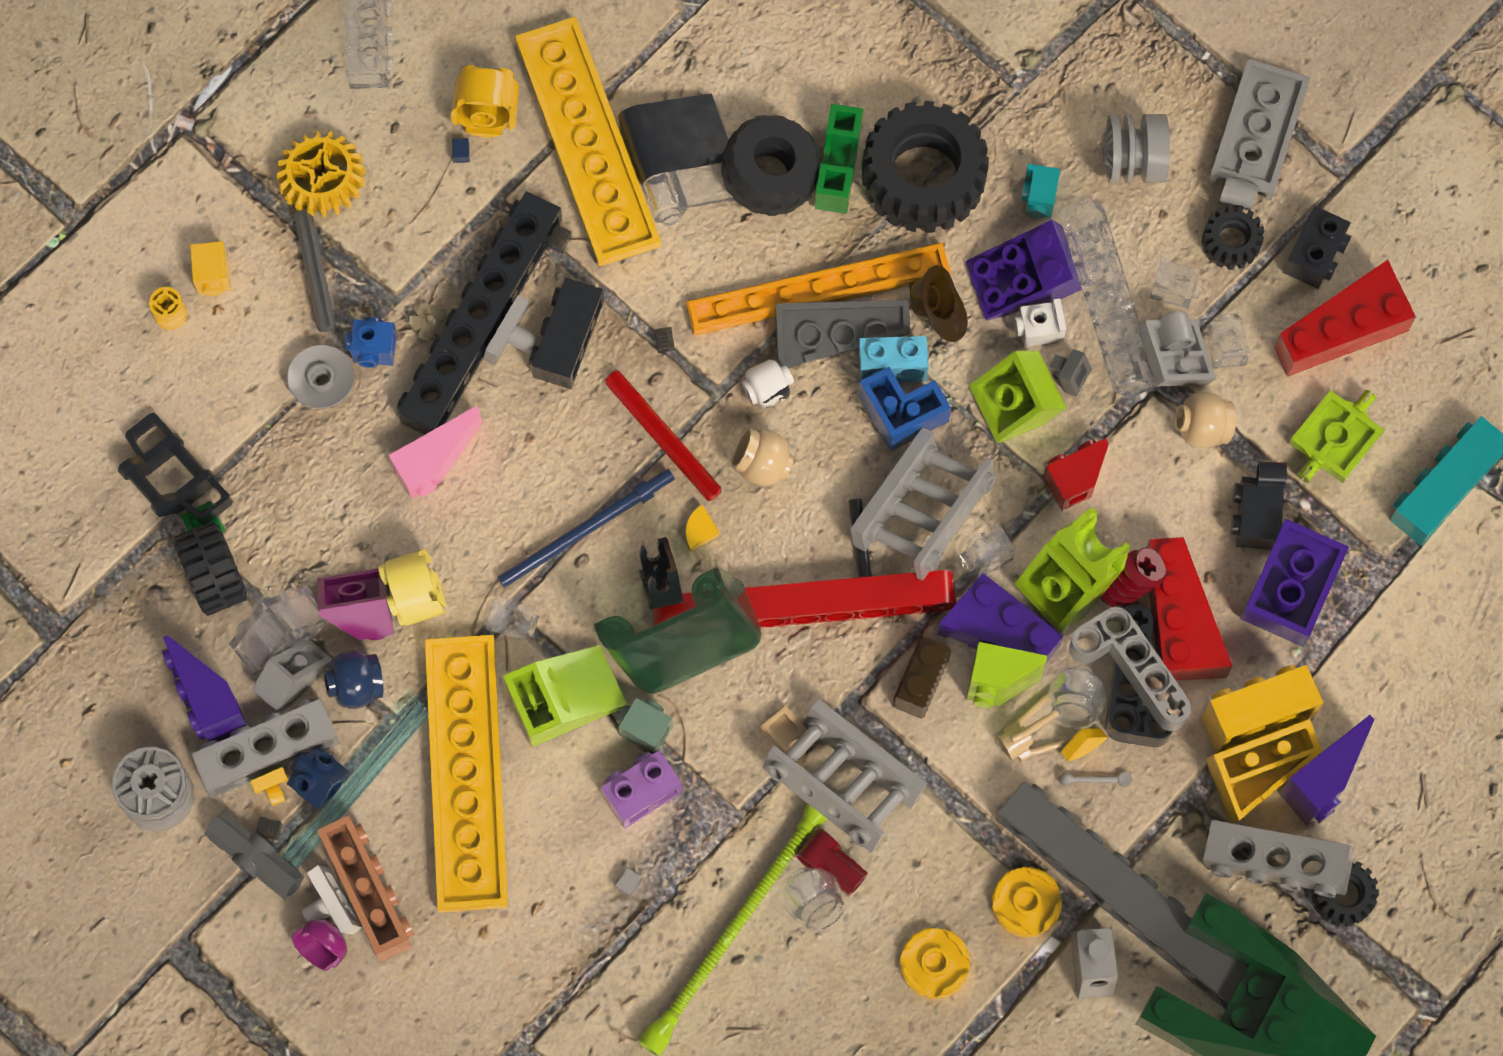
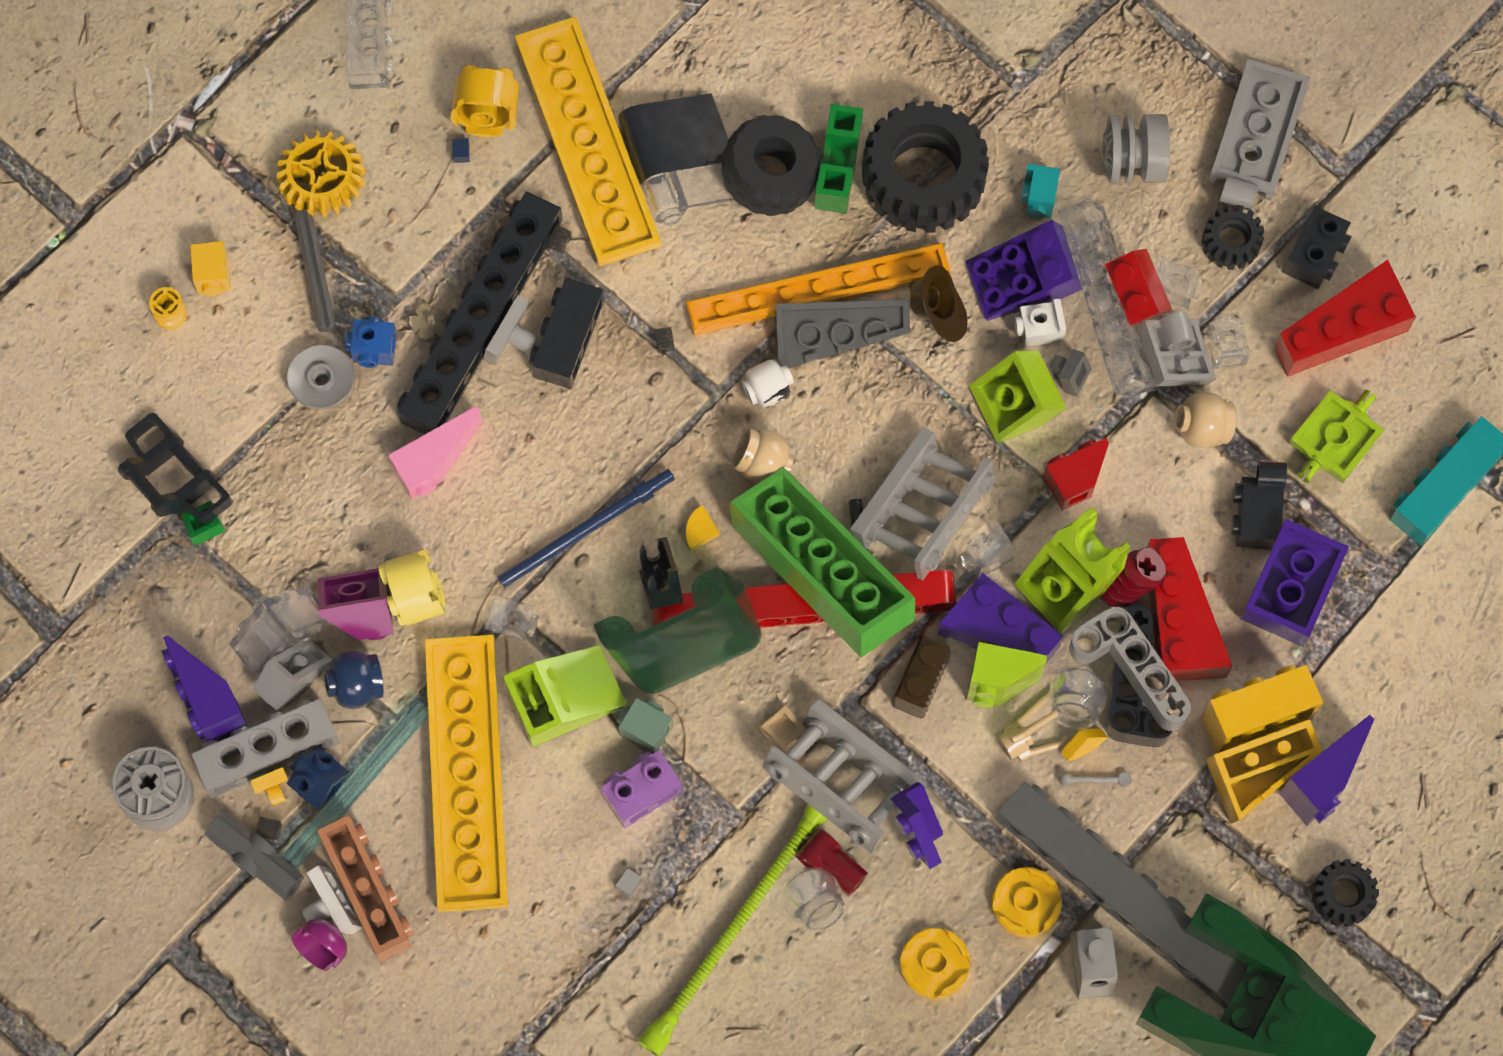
black tyre [174,521,247,616] -> none
red axle [605,370,721,501] -> none
medium azure brick [858,336,928,383] -> none
blue brick [858,367,951,451] -> none
light grey brick [1203,820,1354,898] -> none
none -> bright green brick [730,467,915,658]
none -> dark purple bracket [890,782,943,869]
none -> red brick [1105,249,1172,326]

